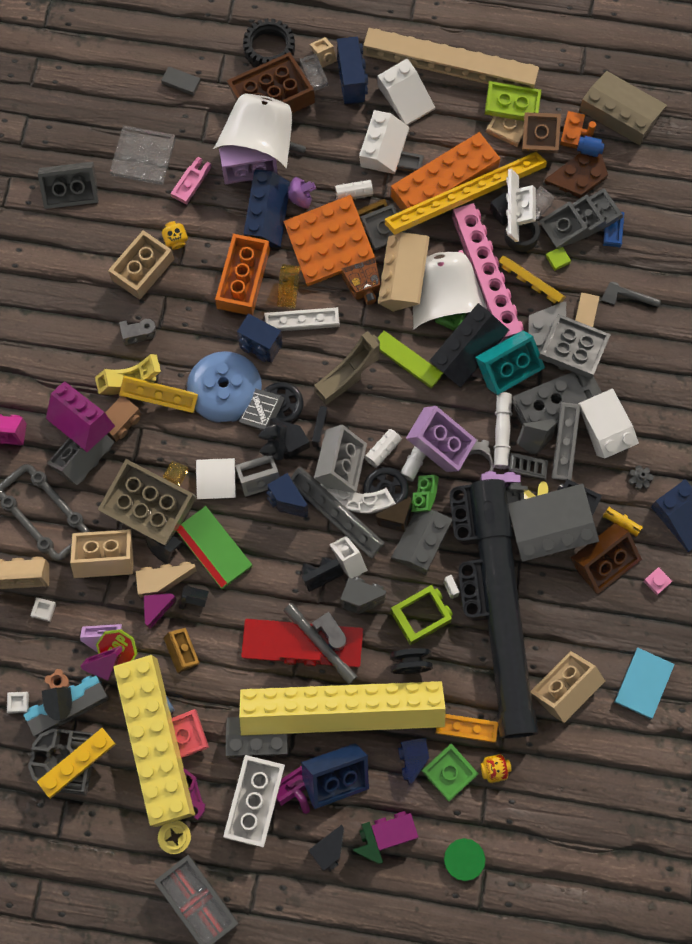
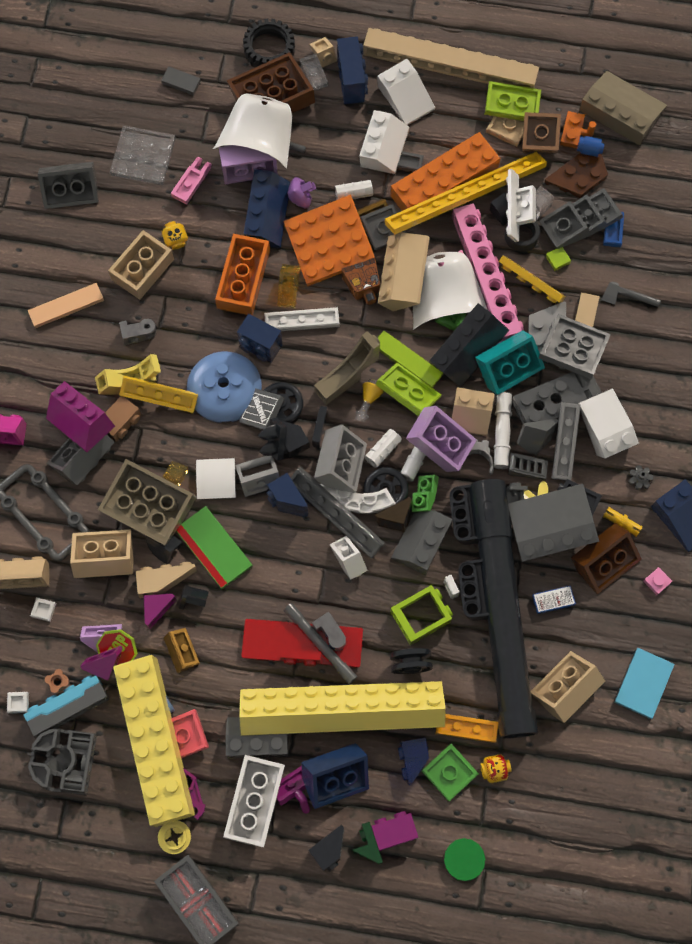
yellow plate [37,728,116,799] -> none
black brick [42,687,72,720] -> none
black tile [302,557,343,592] -> none
dark grey slope [340,577,386,614] -> none
lavender plate [480,471,520,487] -> none
none -> light nougat tile [28,283,104,328]
none -> piece [355,379,384,422]
none -> lime tile [375,363,441,416]
none -> tan slope [452,387,494,436]
none -> tile [532,586,576,614]

